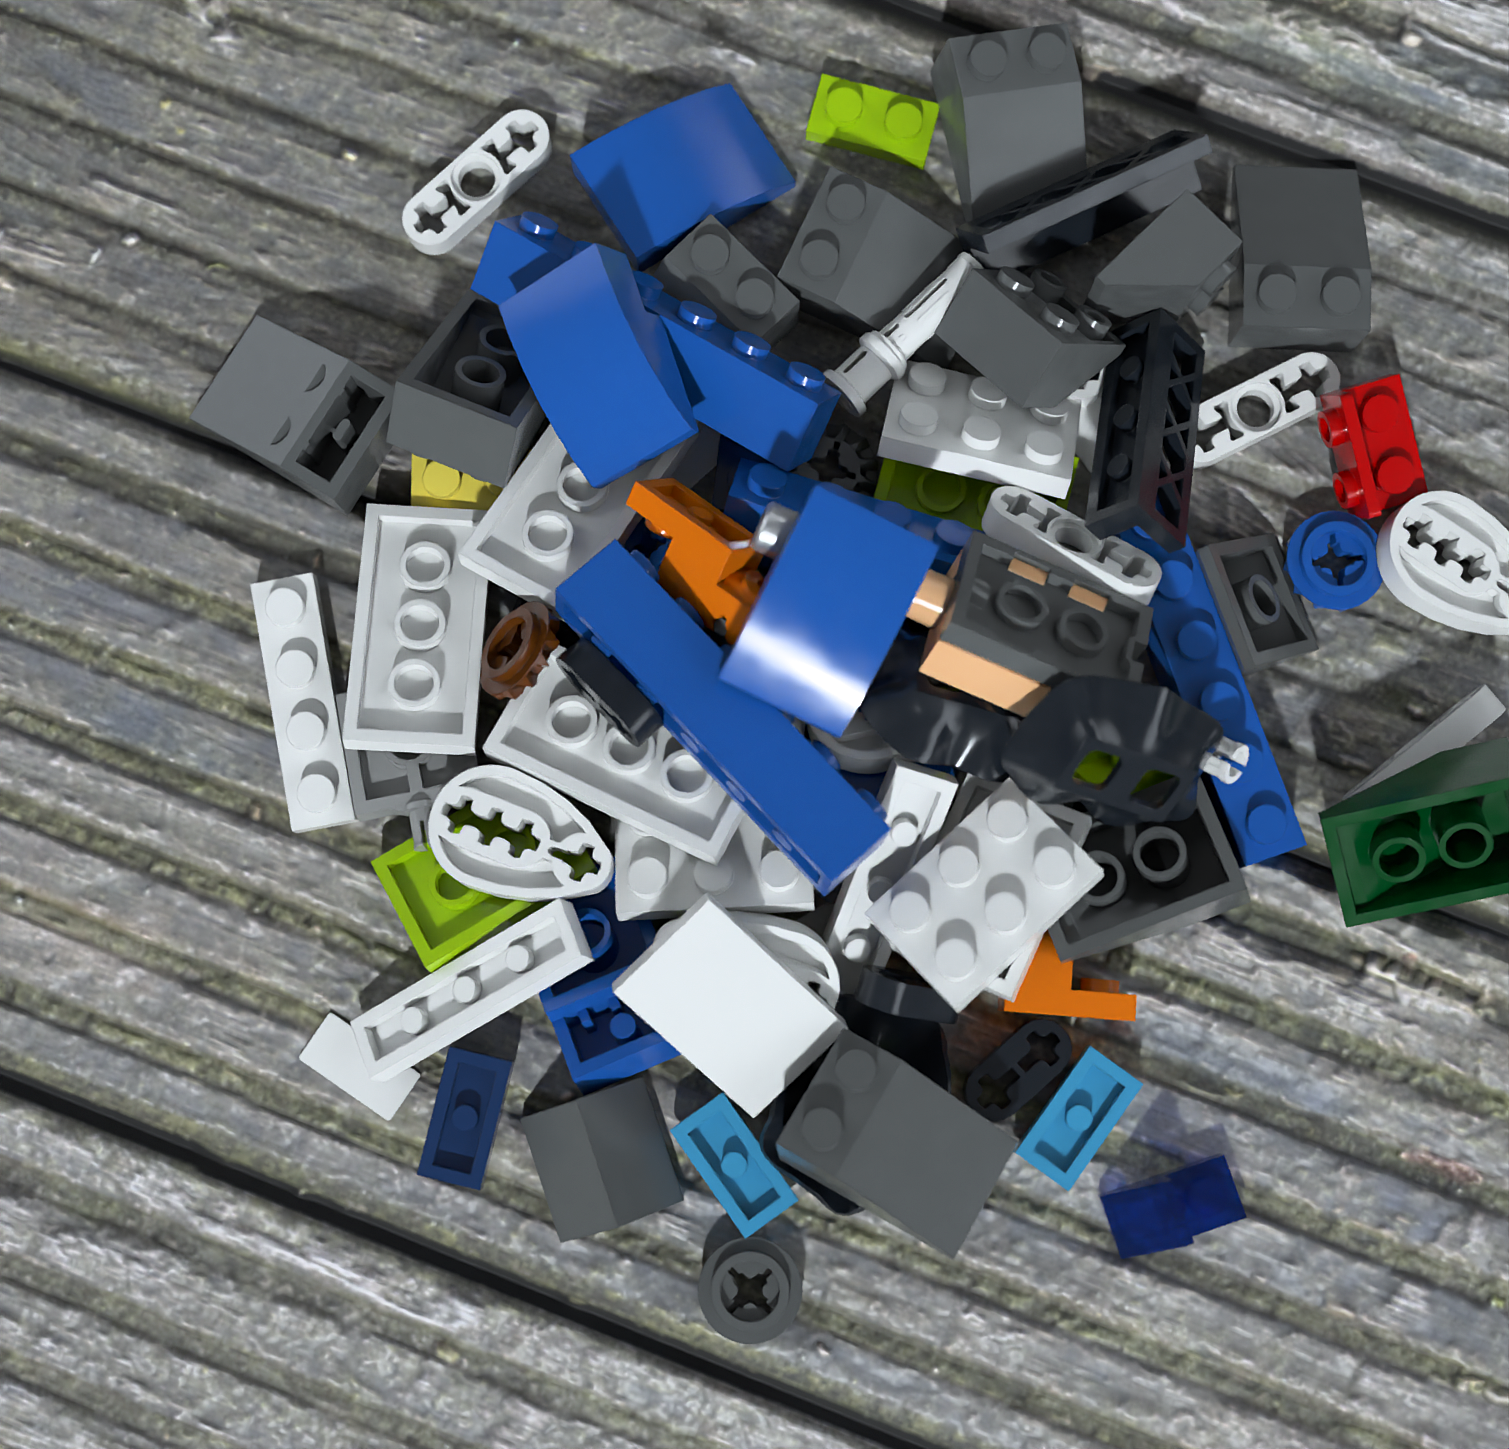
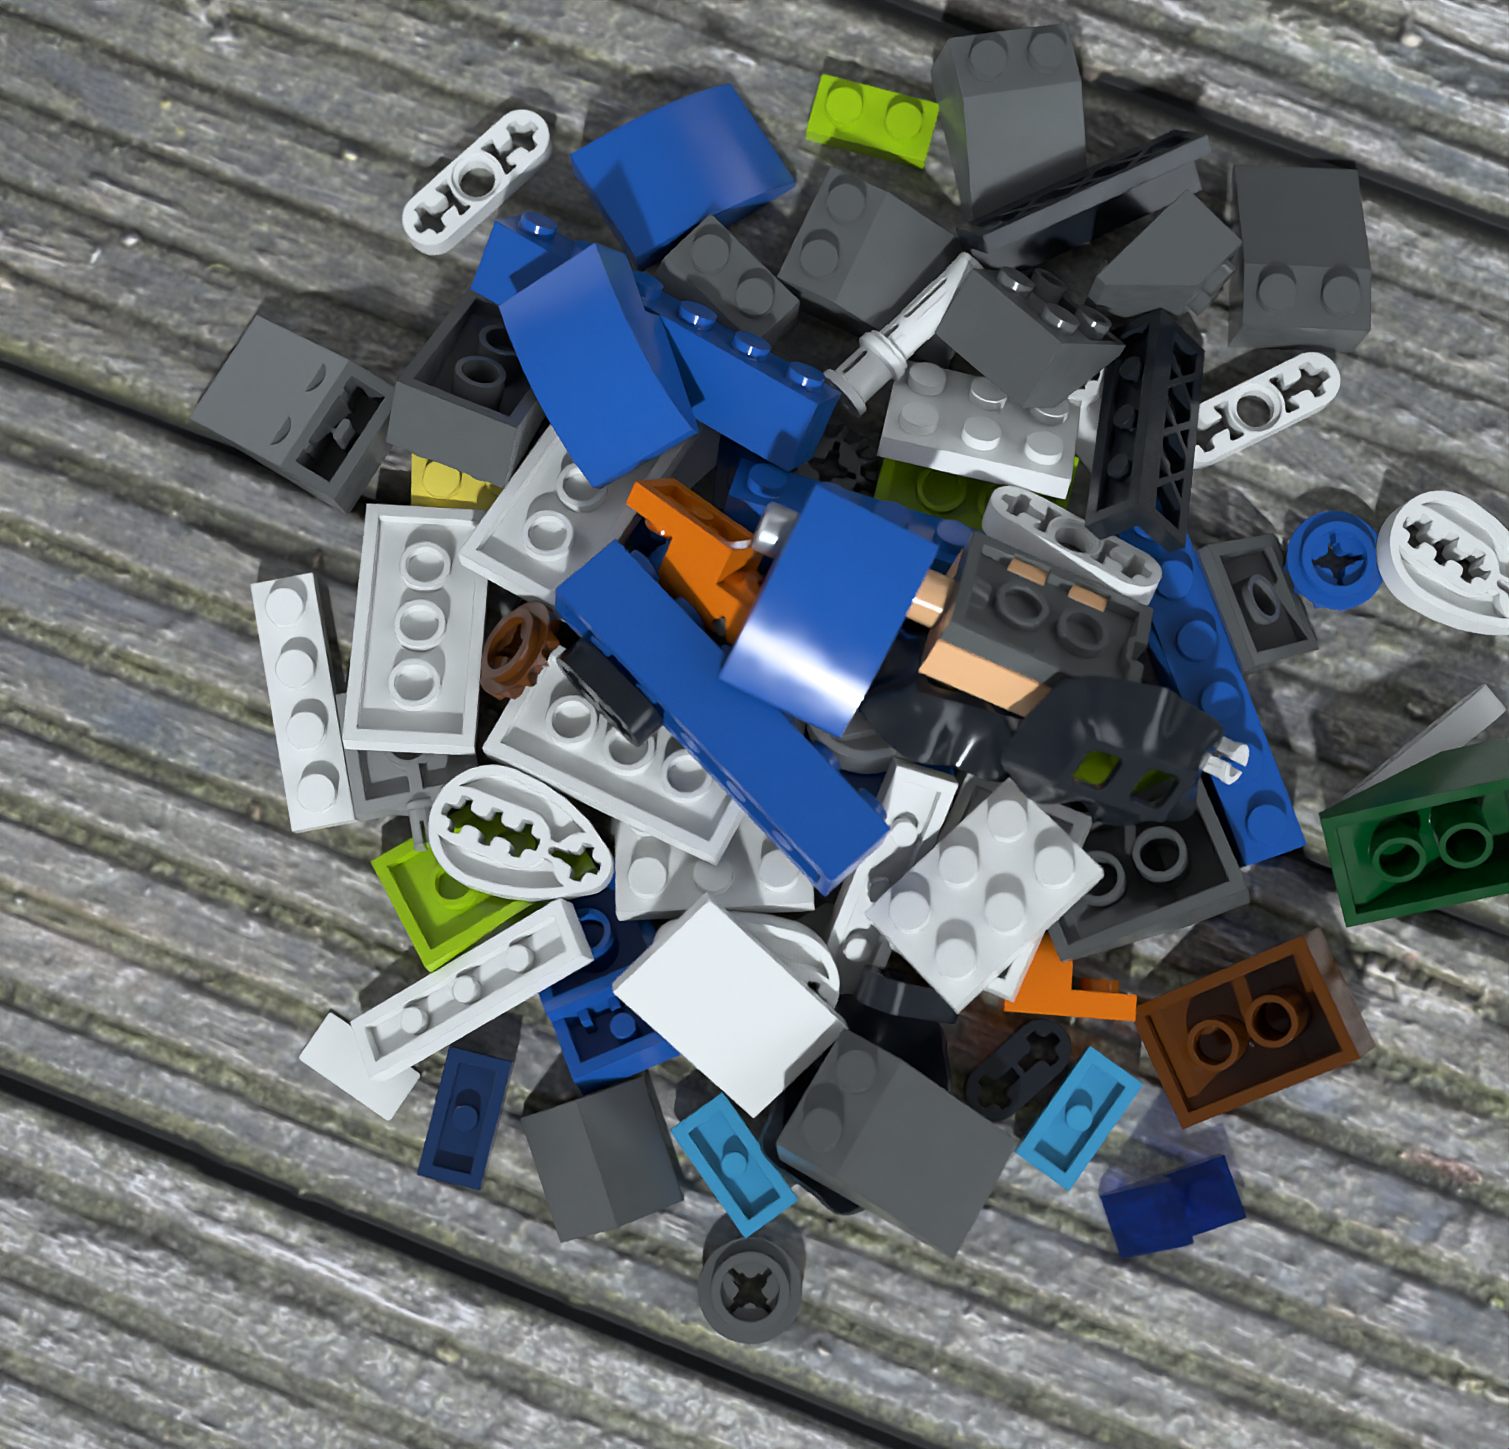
red bracket [1317,374,1428,519] -> none
none -> reddish brown slope [1133,926,1376,1129]

